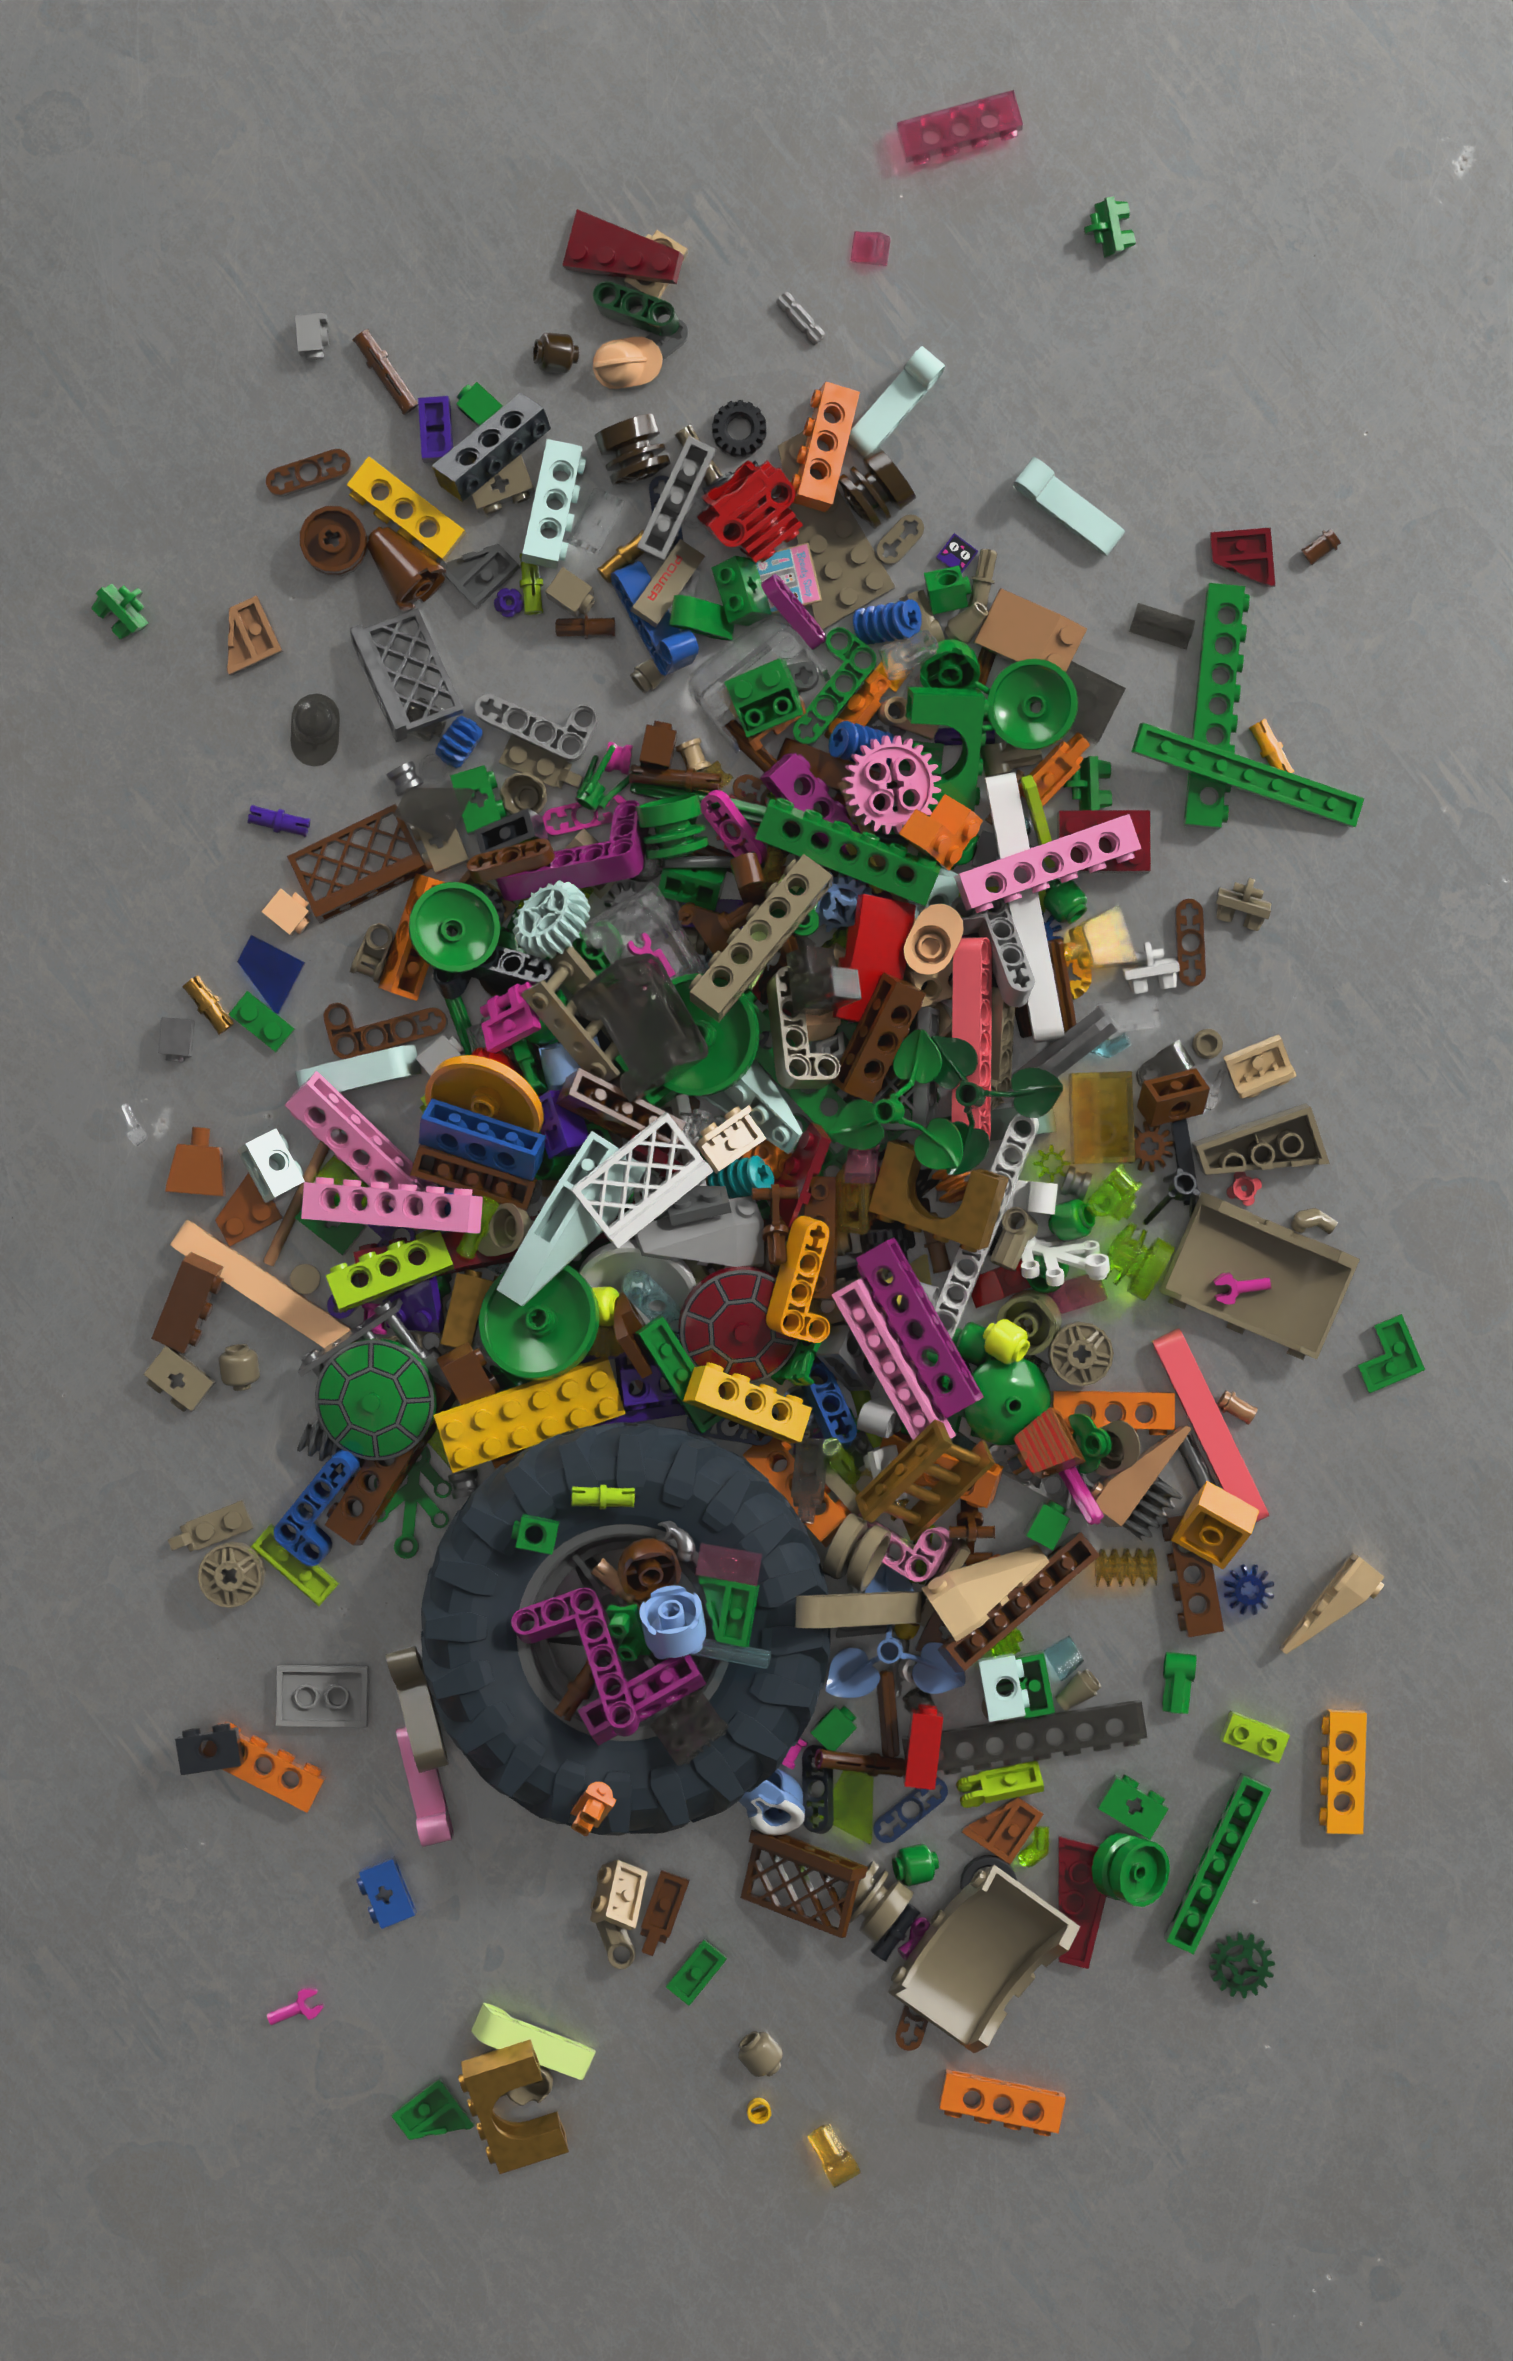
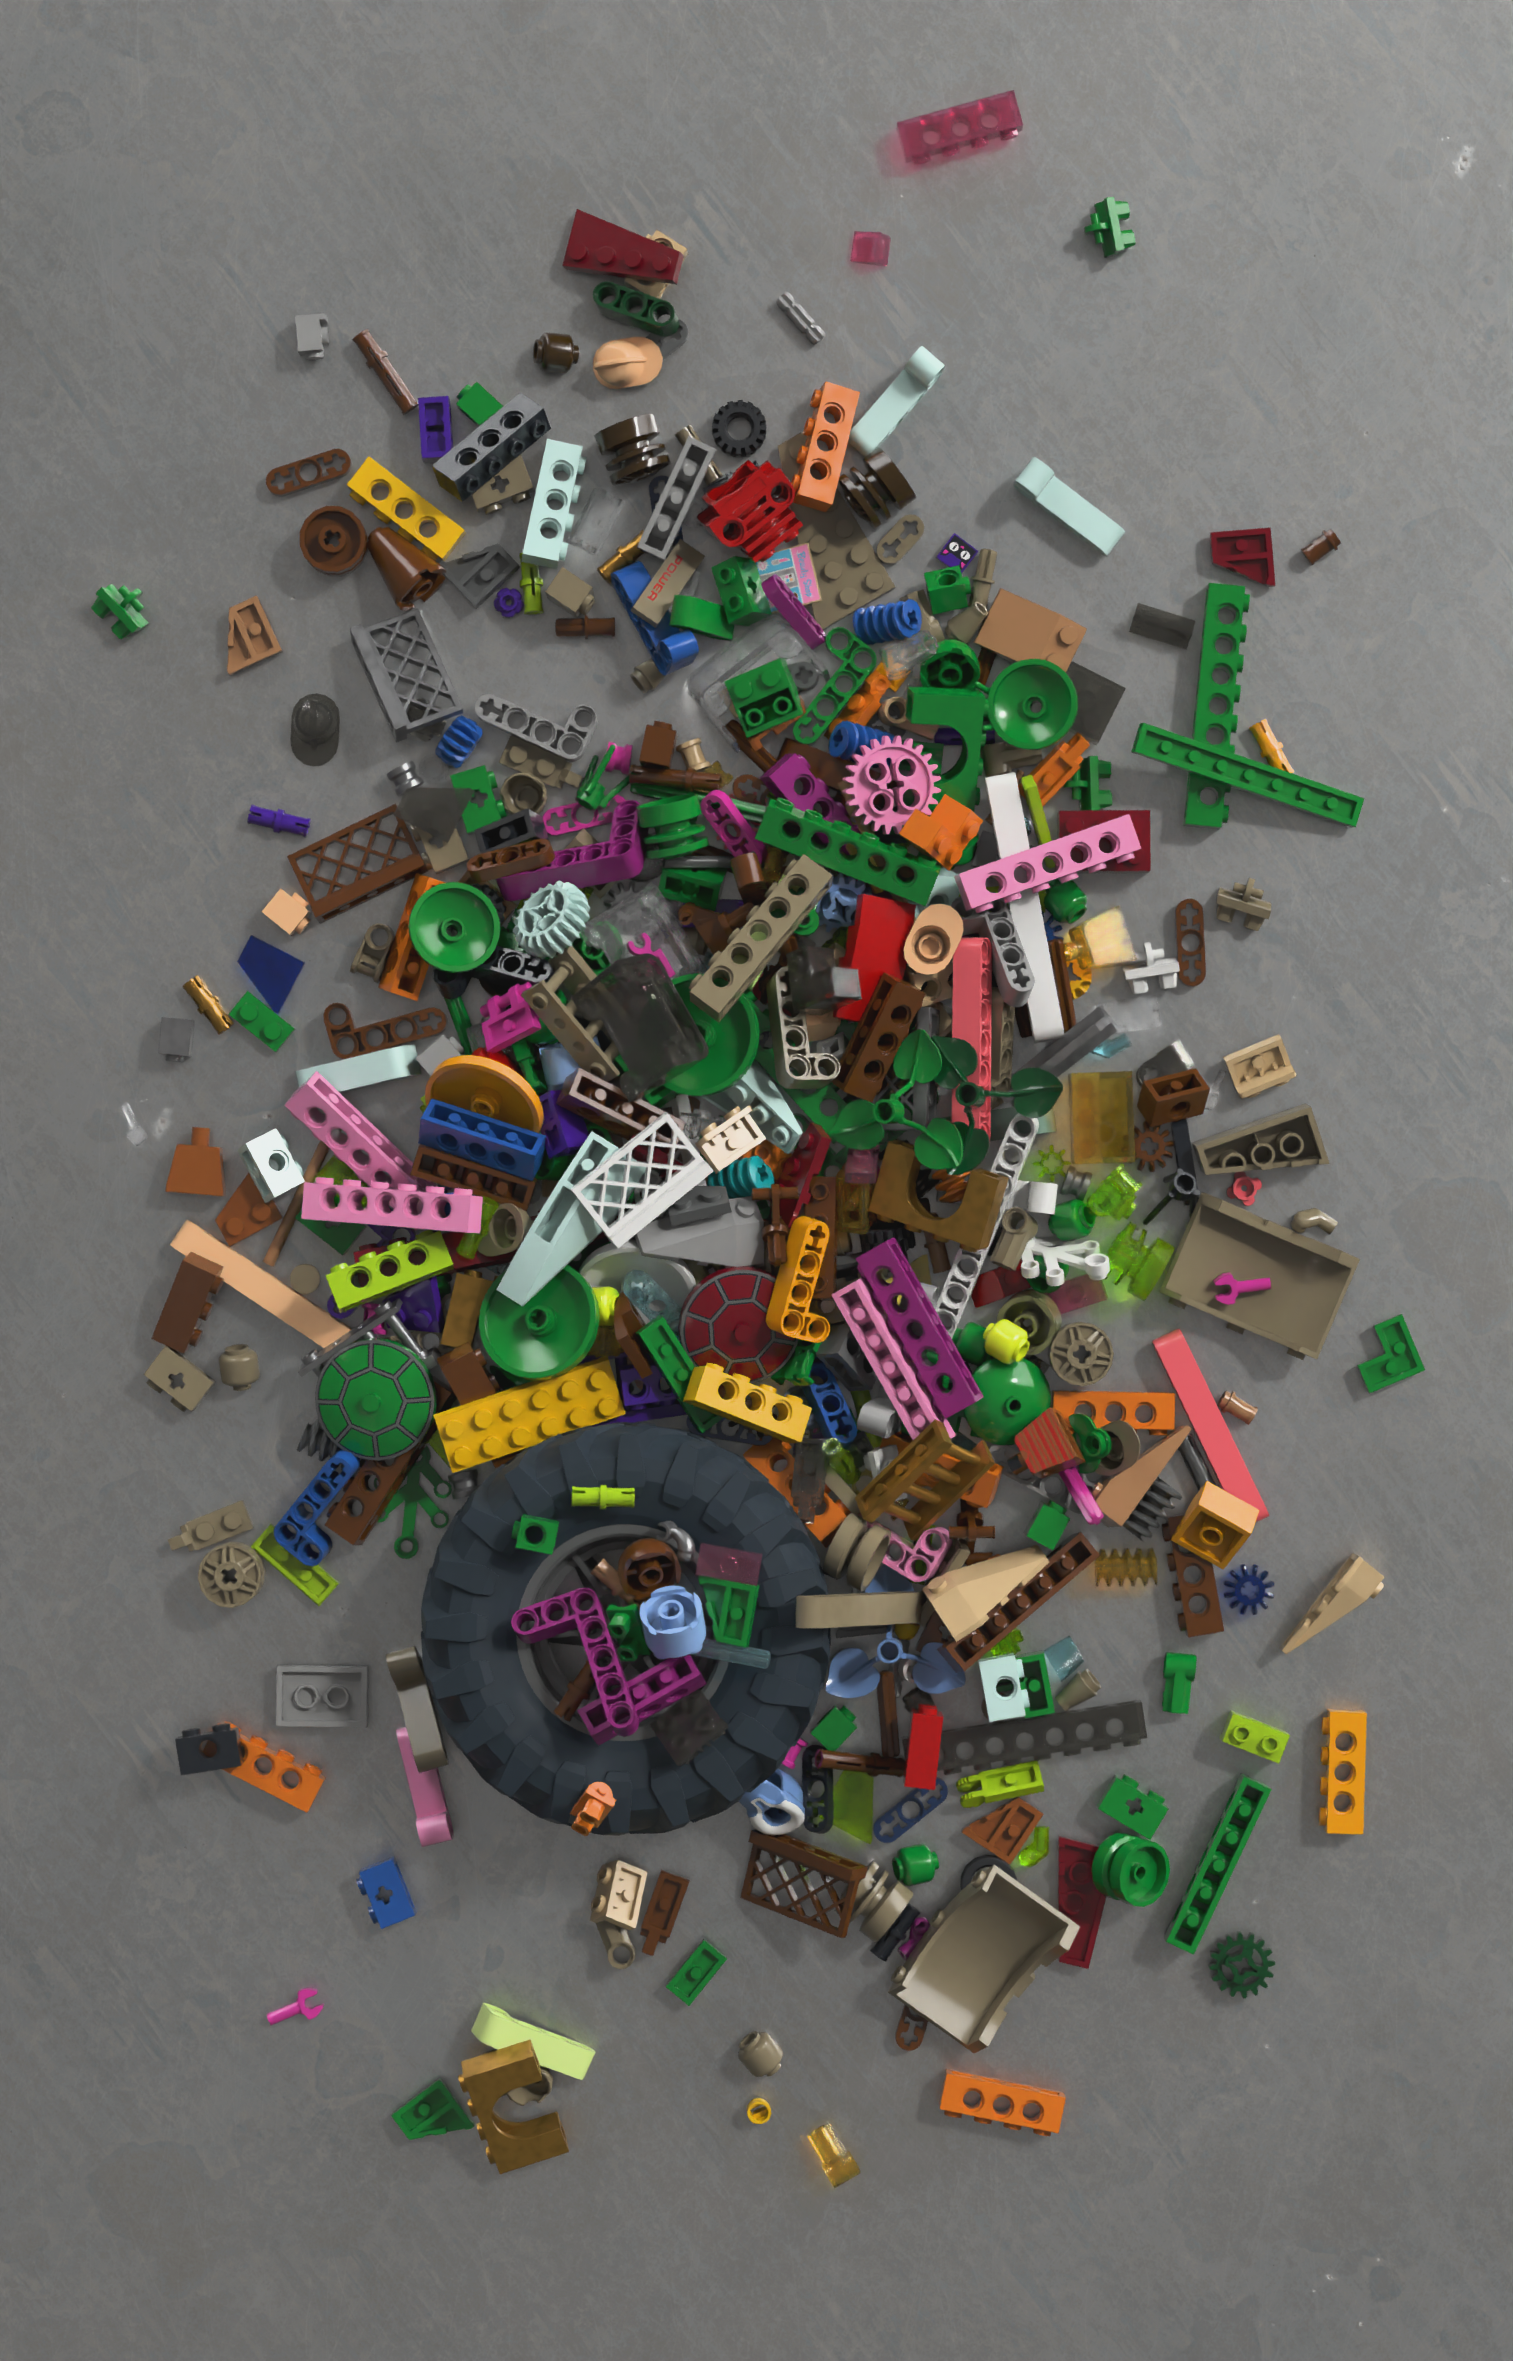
dark tan plate [1192,1029,1223,1059] -> none

